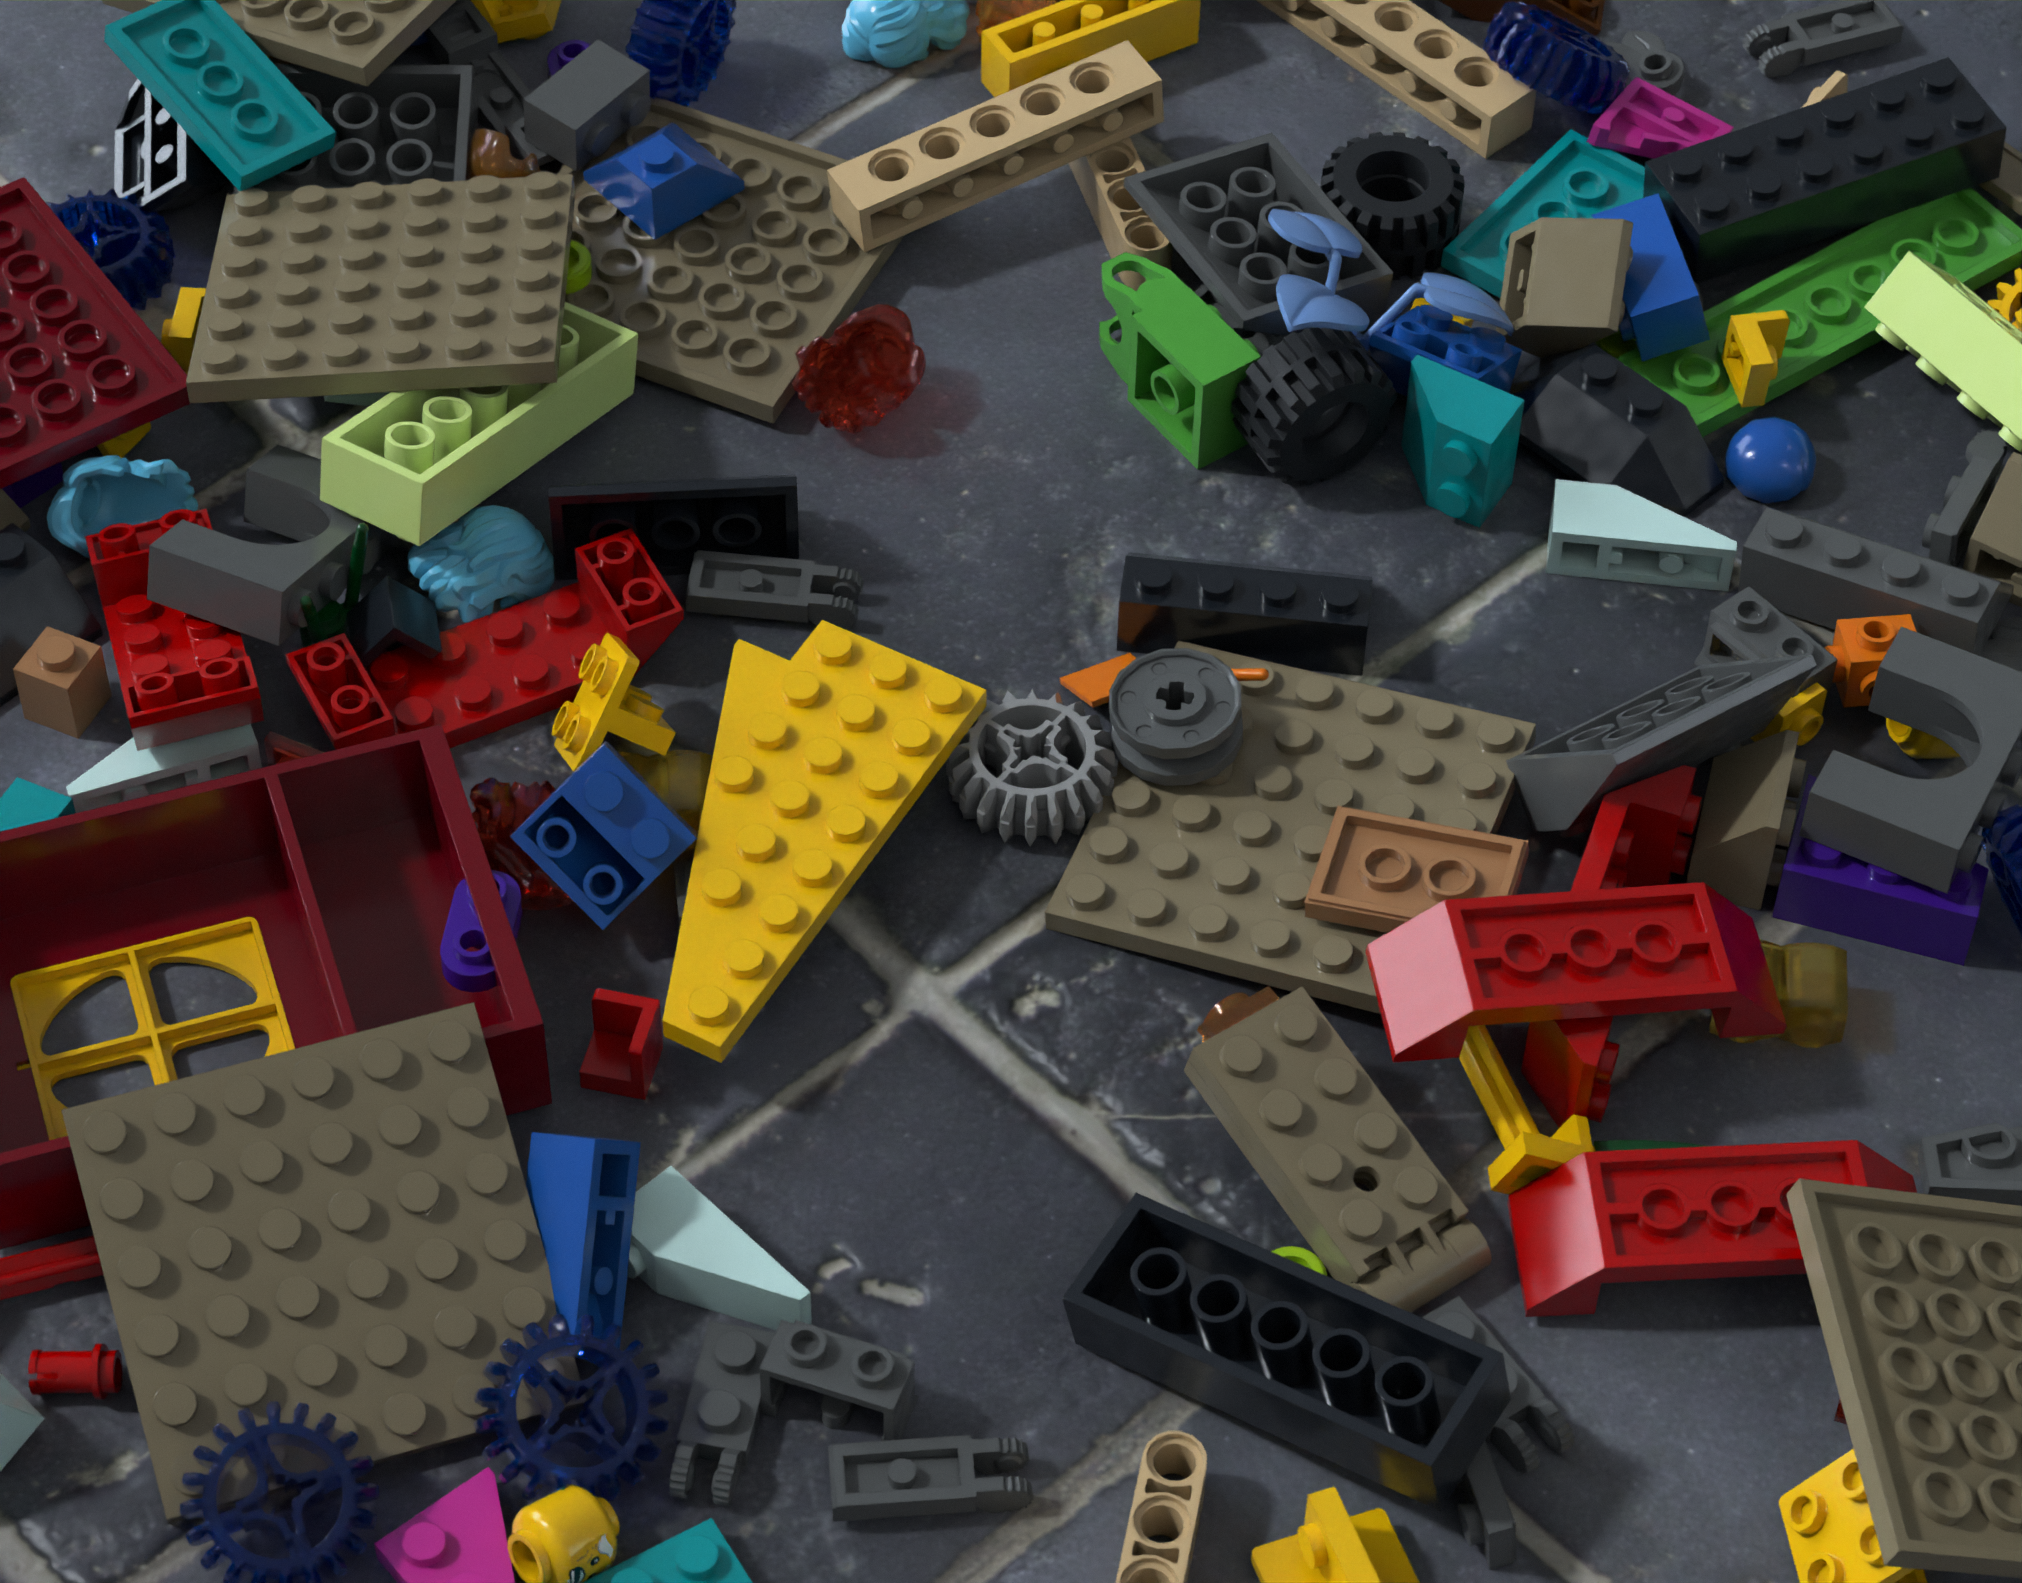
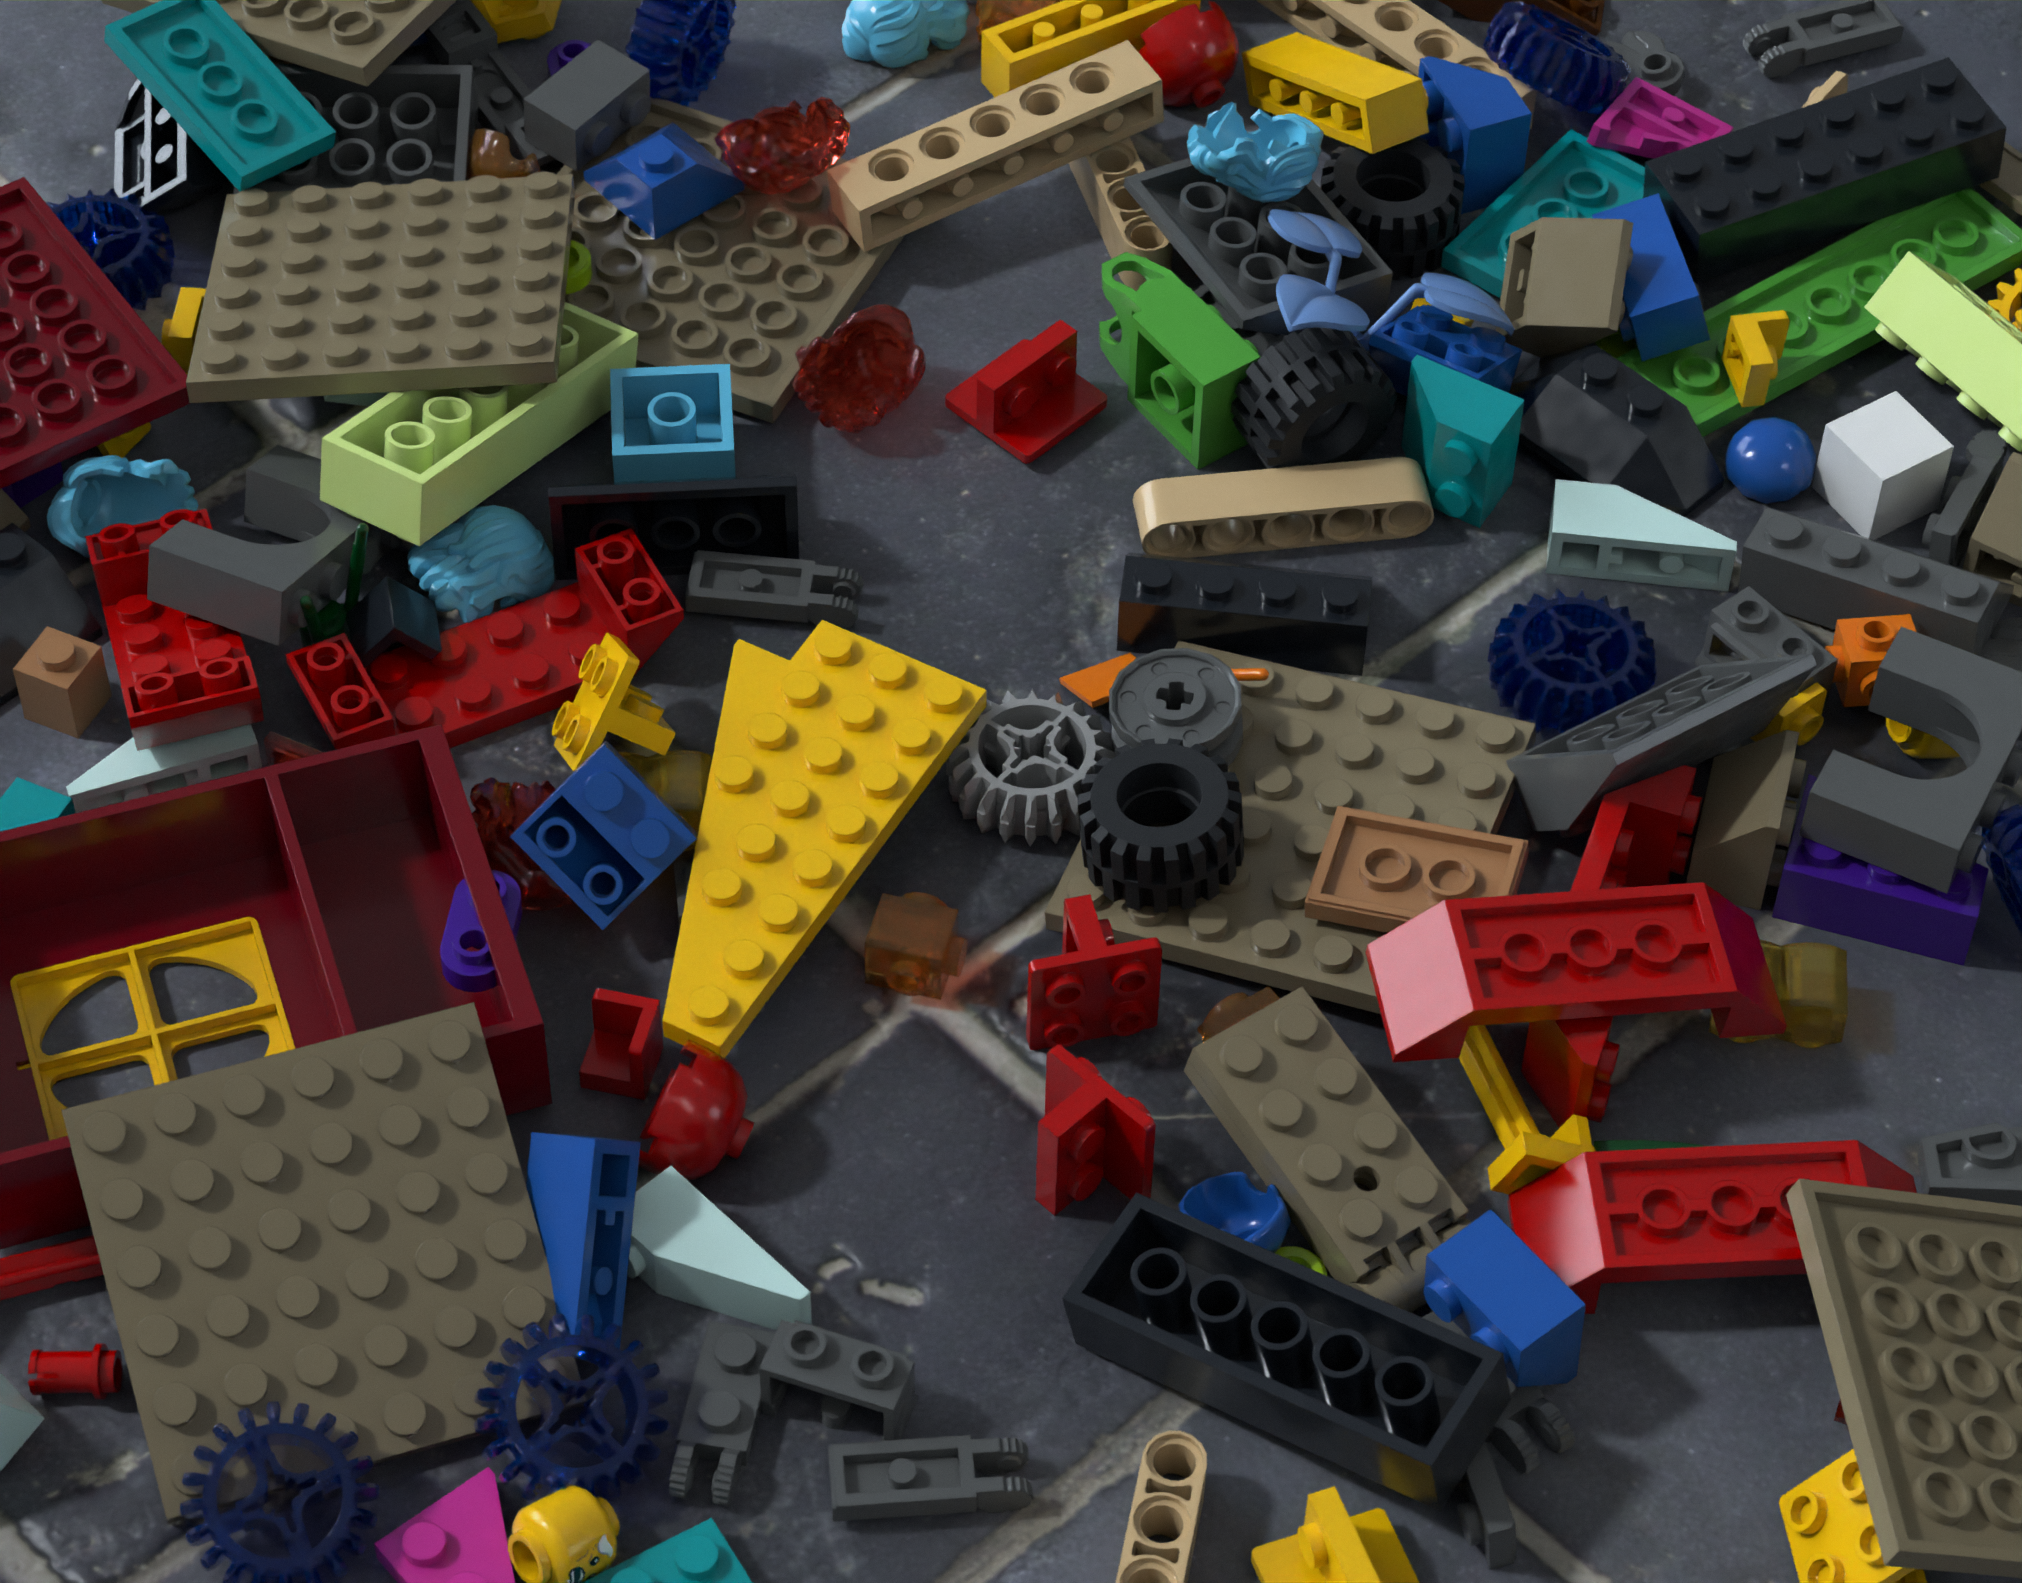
none -> medium azure brick [610,364,736,482]
none -> red cylinder [638,1039,754,1180]
none -> clear red hair [714,97,851,195]
none -> clear orange brick [864,892,968,1000]
none -> red bracket [945,319,1107,464]
none -> red bracket [1026,894,1162,1050]
none -> red bracket [1035,1044,1156,1216]
none -> black tyre [1078,738,1244,913]
none -> tan beam [1132,457,1434,558]
none -> red cylinder [1138,1,1239,108]
none -> blue hair [1178,1172,1291,1253]
none -> medium azure hair [1187,102,1324,203]
none -> yellow brick [1241,32,1429,154]
none -> blue slope [1413,56,1532,214]
none -> blue slope [1424,1209,1586,1387]
none -> clear blue gear [1488,588,1657,734]
none -> white head [1812,391,1954,540]

